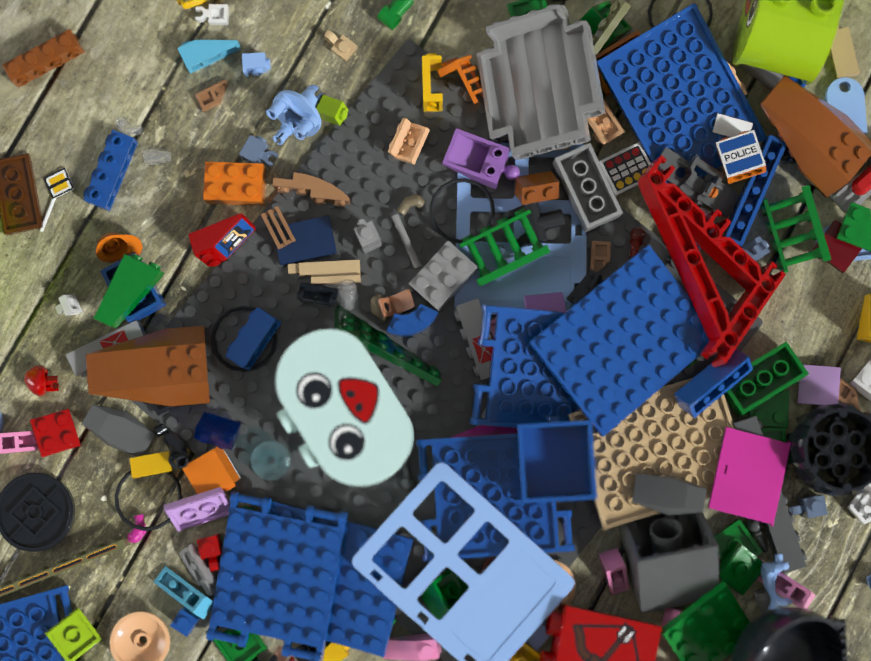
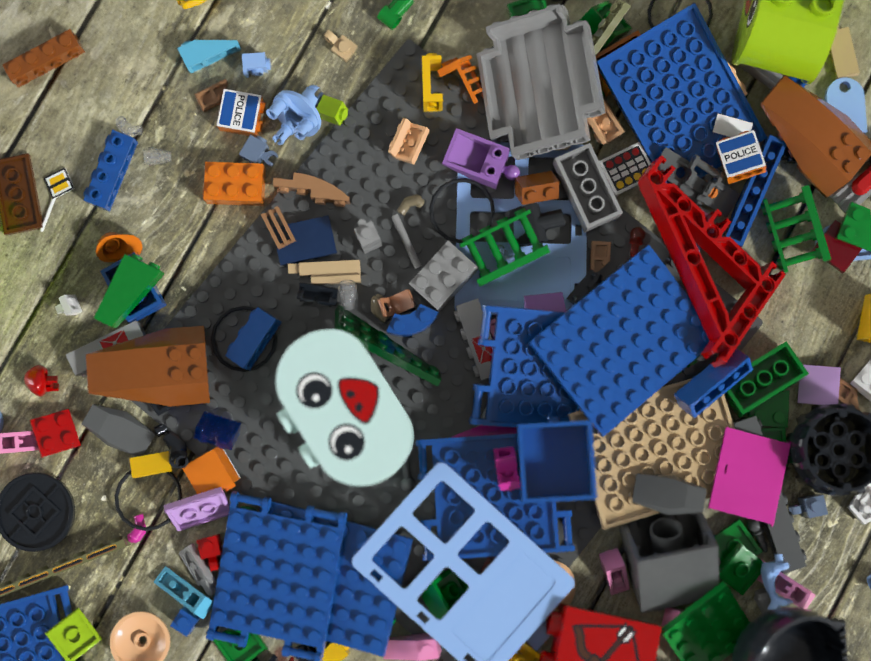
red slope [188,213,256,267] -> none
white plate [195,4,229,25] -> none
clear light blue dish [251,441,290,480] -> none
sand blue brick [741,236,770,261] -> none
none -> piece [217,89,266,137]
none -> dark pink brick [493,447,521,491]

